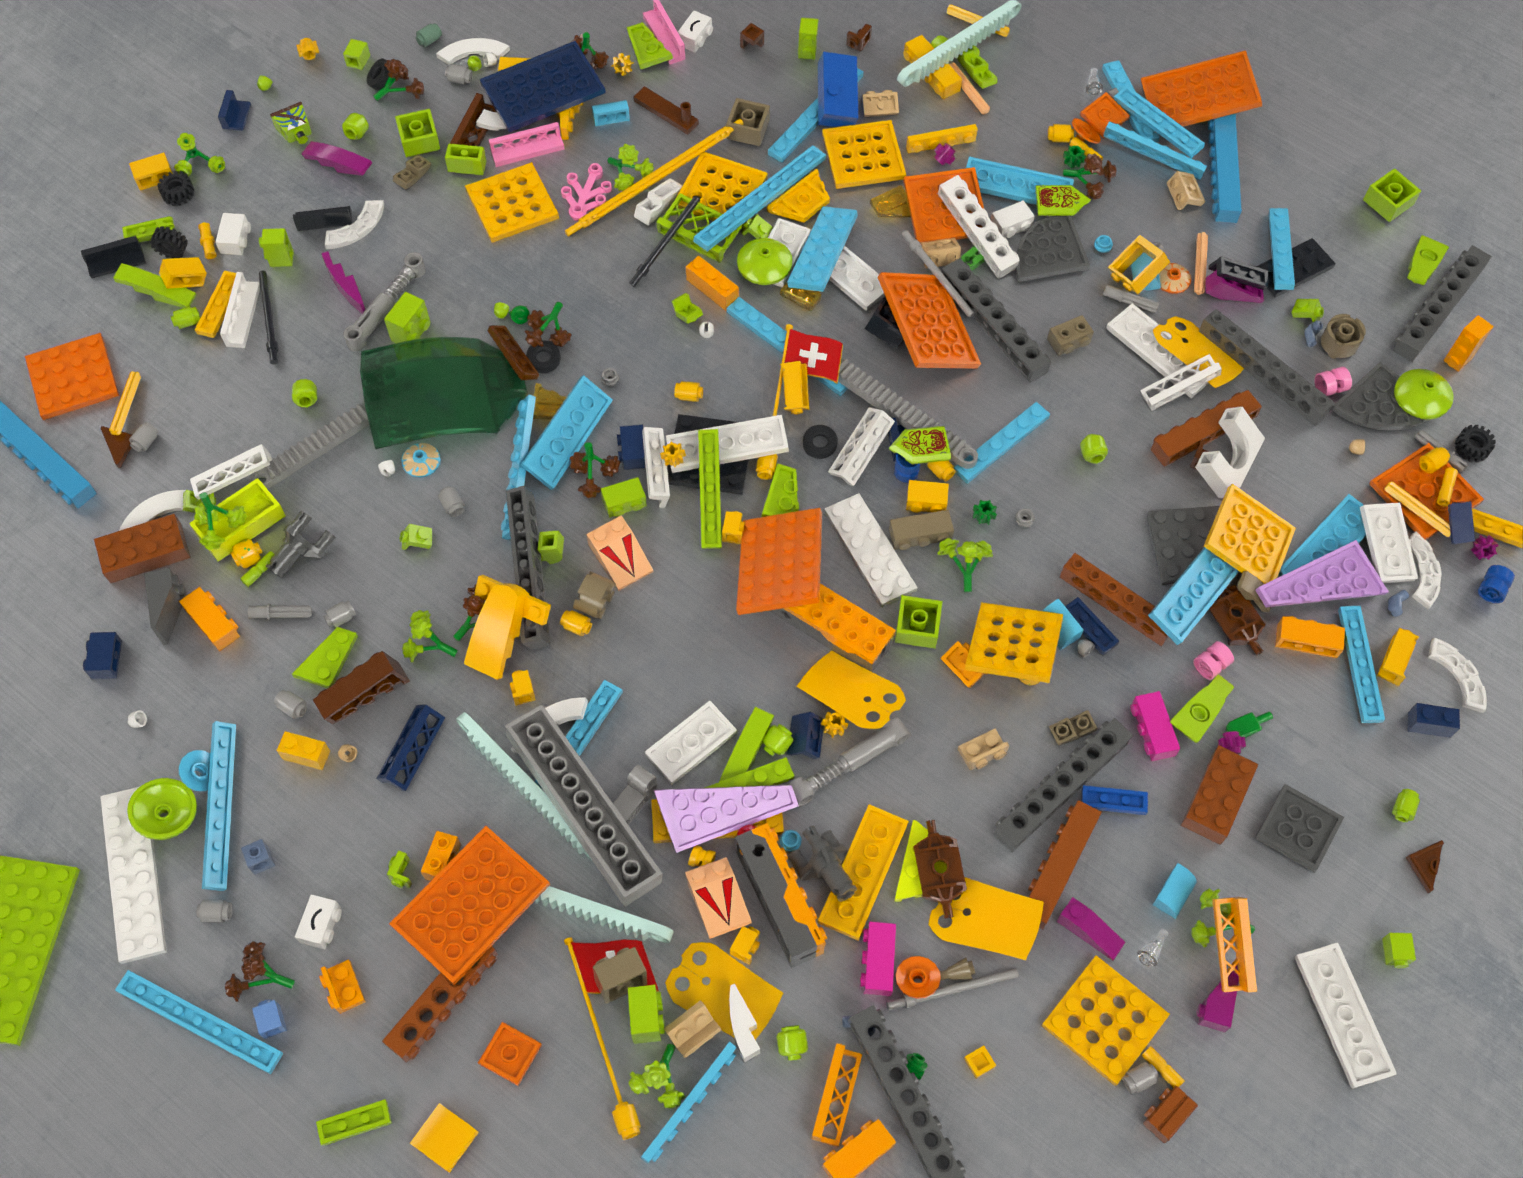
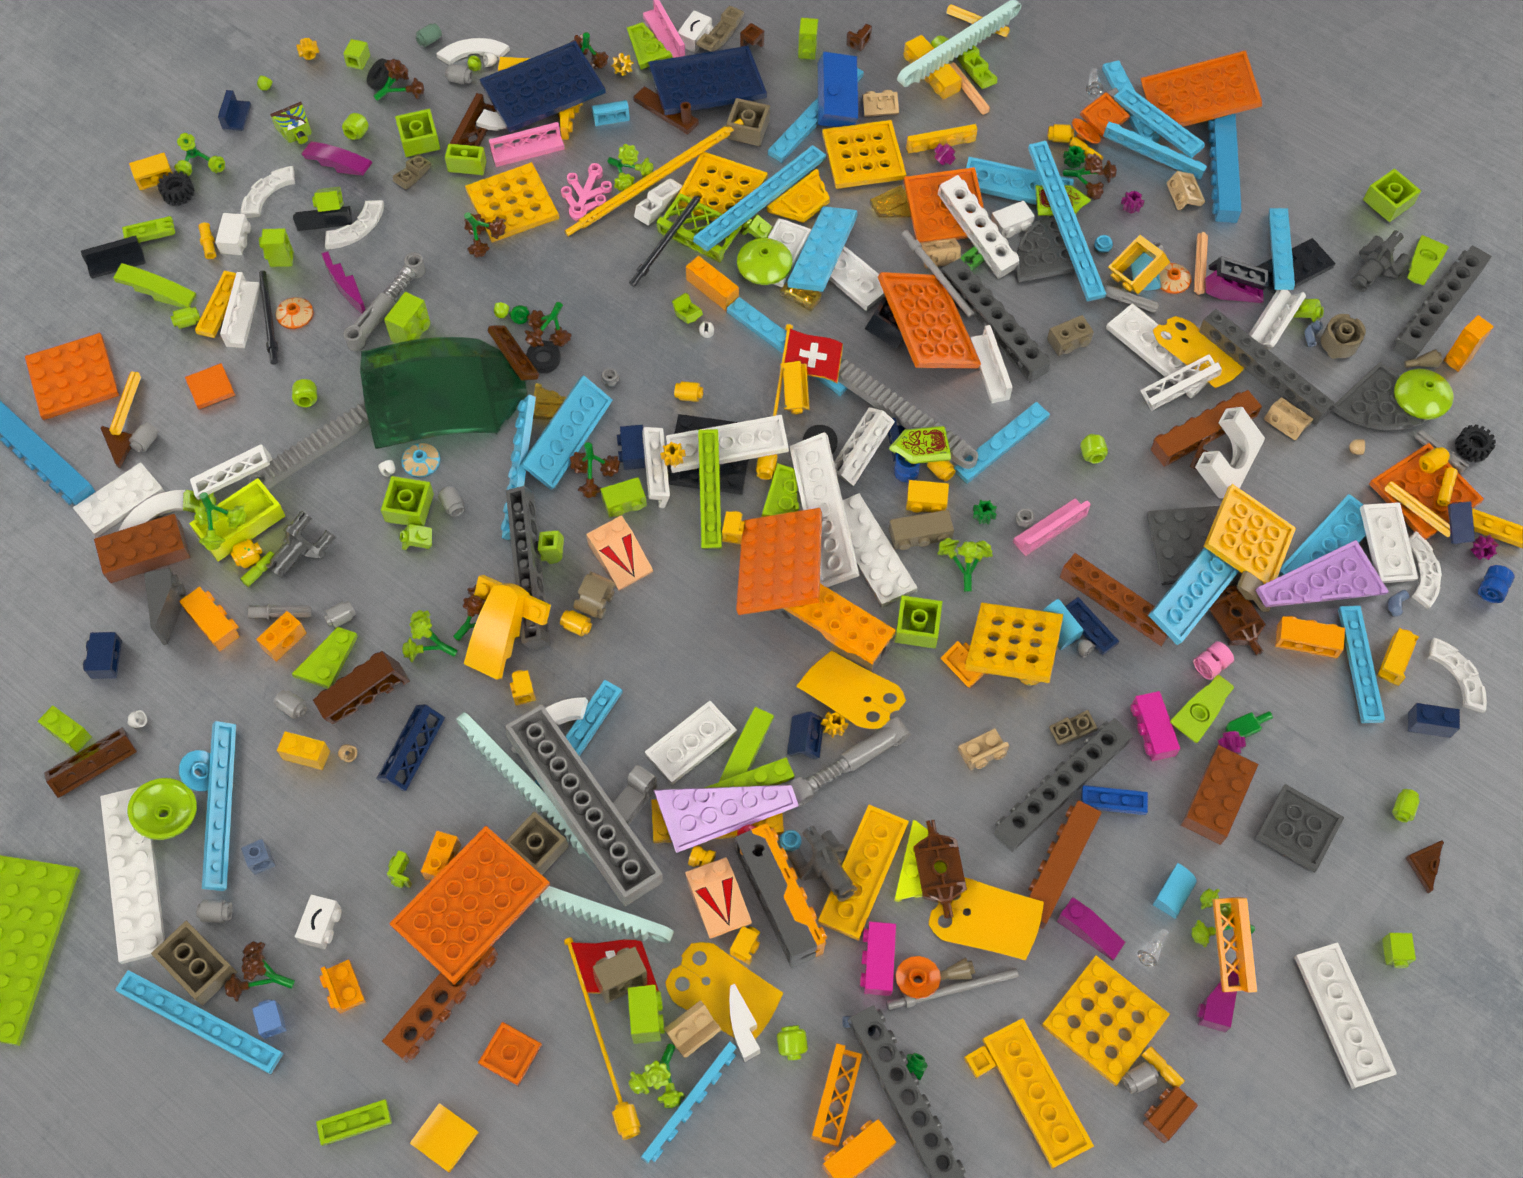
black tyre [150,226,188,259] -> none
yellow brick [159,257,207,289] -> none
lime head [762,723,793,756] -> none
bright pink wheel [1314,367,1352,396] -> none
none -> lime brick [37,705,92,753]
none -> reddish brown fence [44,727,137,798]
none -> white plate [73,462,165,538]
none -> dark tan brick [151,920,238,1006]
none -> orange tile [185,363,236,410]
none -> white tile [241,166,295,218]
none -> light orange brick [256,611,307,662]
none -> tan dish [275,297,314,329]
none -> lime brick [312,186,344,212]
none -> lime brick [381,476,434,526]
none -> reddish brown plant [464,212,506,258]
none -> dark tan brick [505,811,569,875]
none -> dark blue plate [648,46,767,115]
none -> dark tan slope [696,5,744,52]
none -> white plate [789,432,859,587]
none -> white fence [970,325,1013,403]
none -> yellow plate [982,1018,1094,1169]
none -> bright pink fence [1013,498,1091,556]
none -> medium azure plate [1028,141,1106,302]
none -> magenta gear [1121,191,1145,214]
none -> white fence [1249,290,1306,349]
none -> tan bracket [1264,397,1313,440]
none -> dark grey wheel [1350,230,1411,292]
none -> dark tan cone [1404,349,1442,368]

